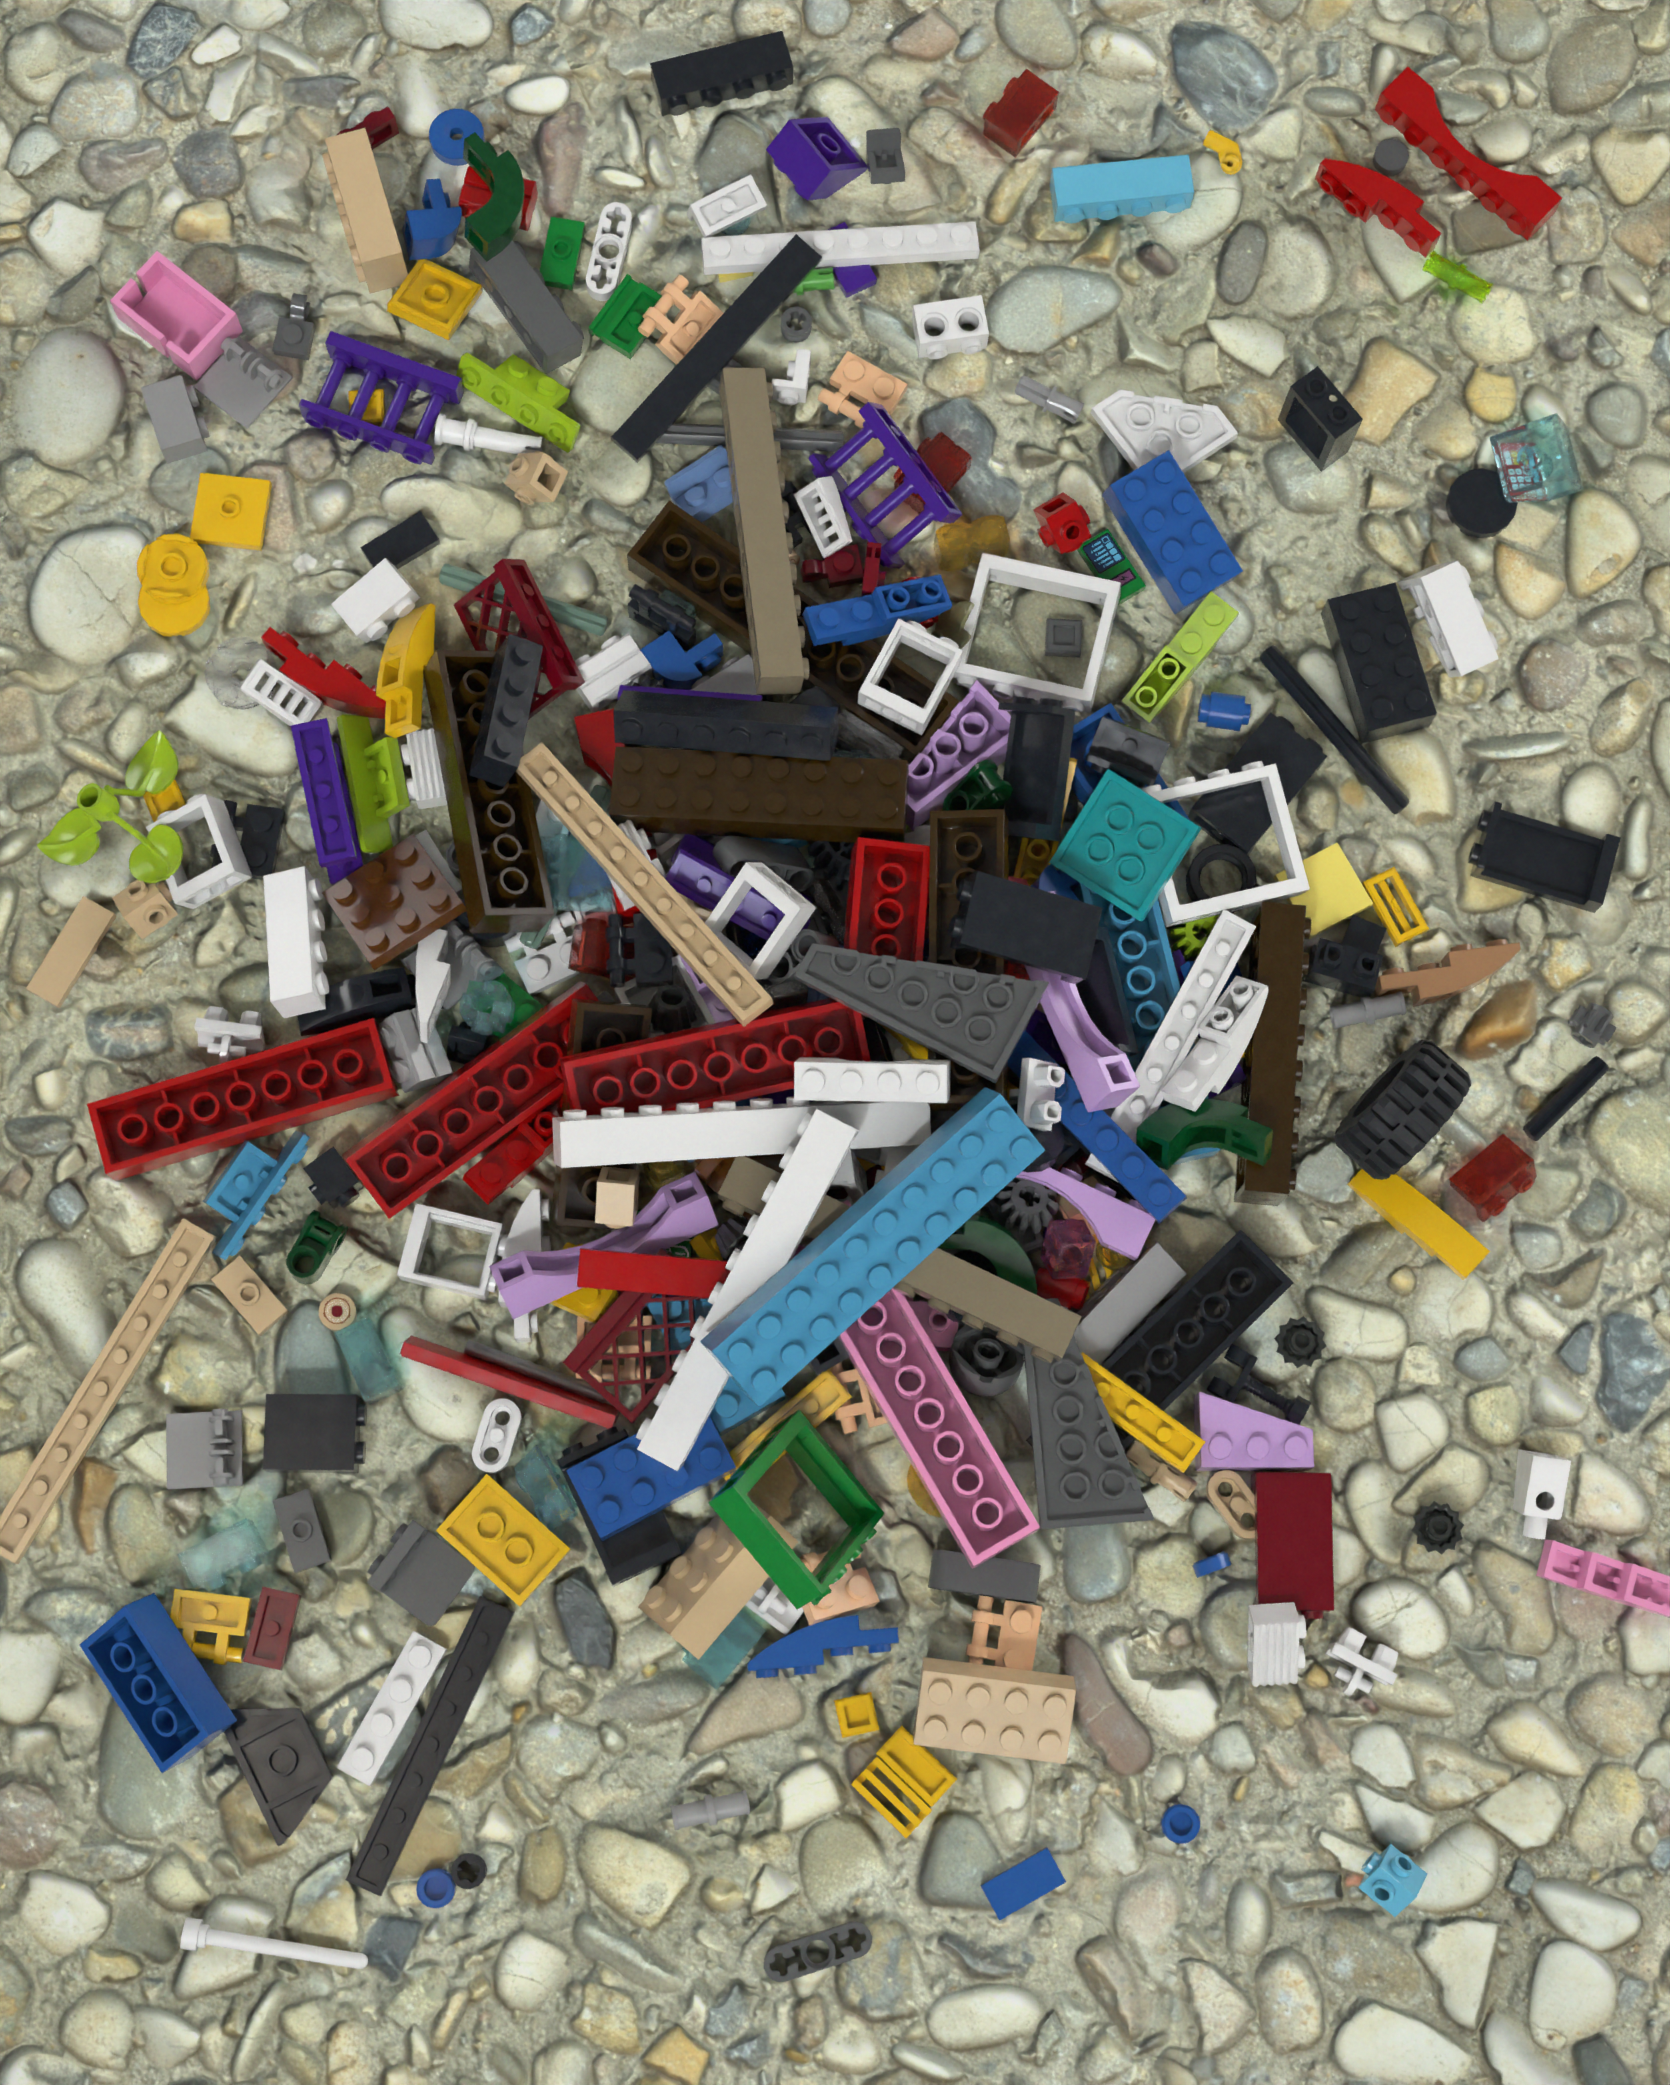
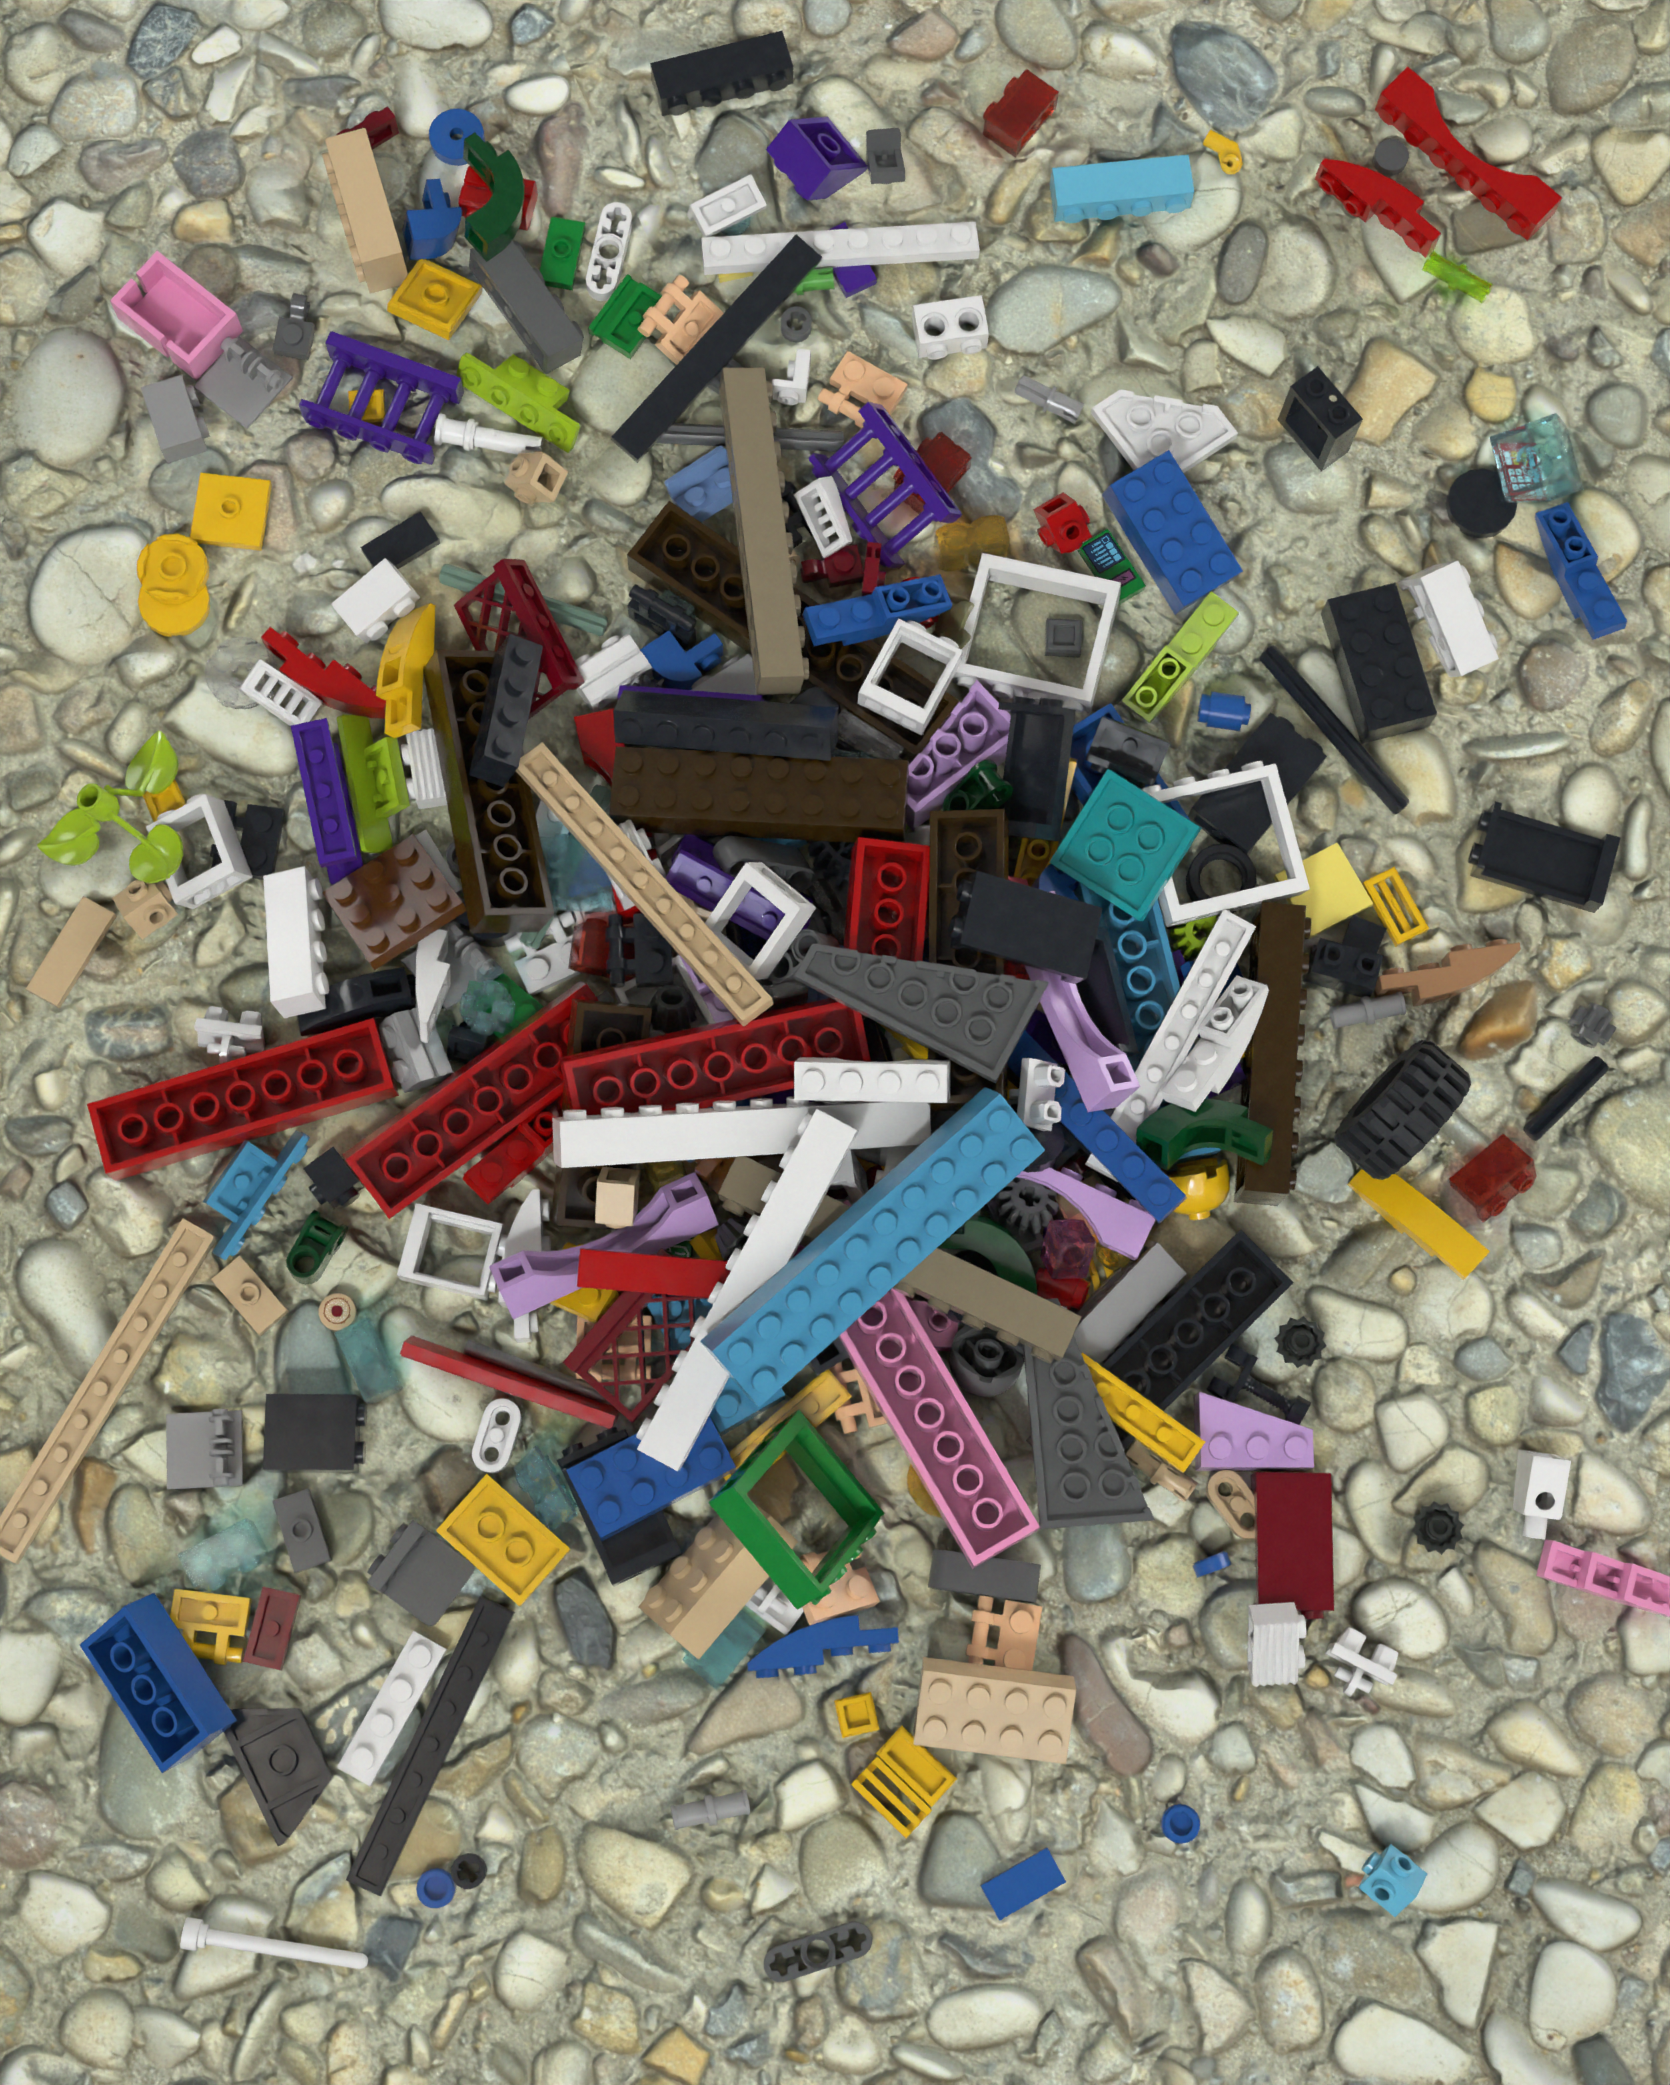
none -> yellow cylinder [1160,1158,1230,1220]
none -> blue slope [1535,502,1627,640]

